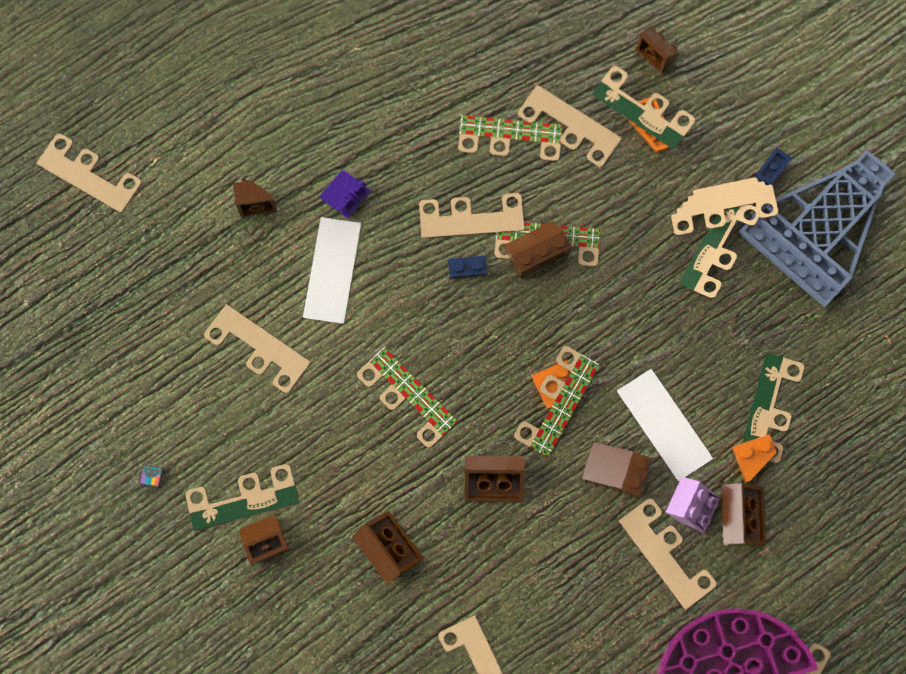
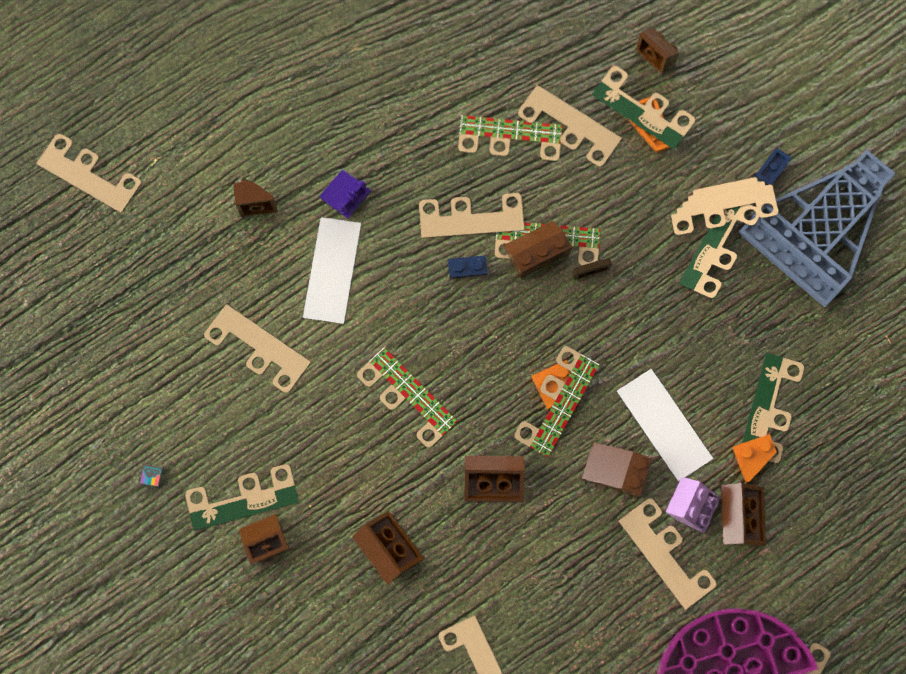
none -> dark brown tile [572,257,612,280]

